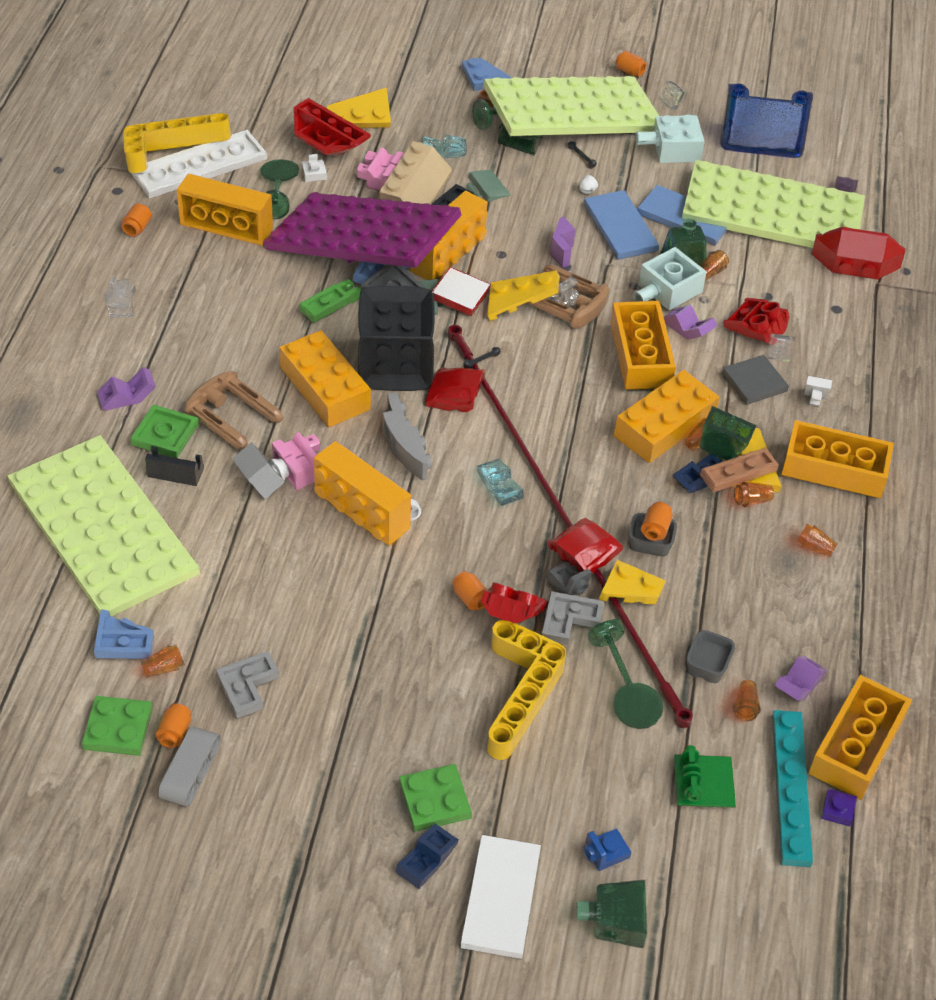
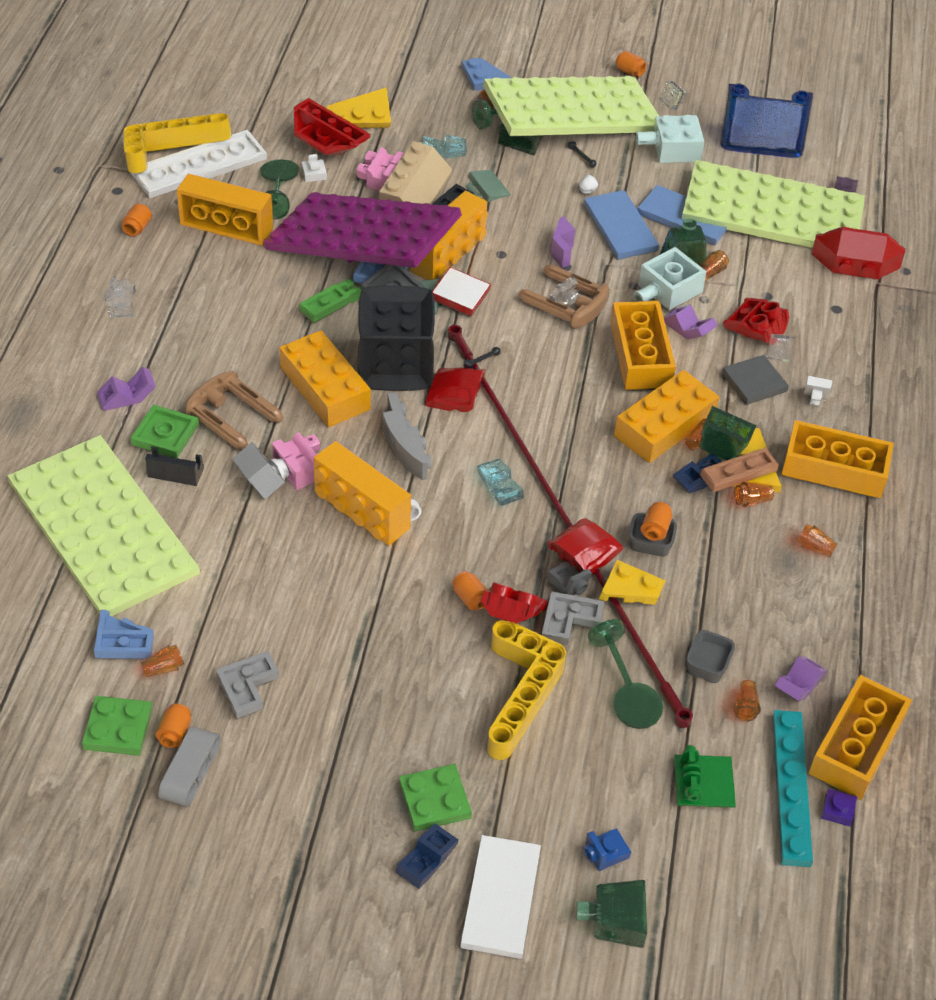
yellow wing [487,270,560,321] -> none

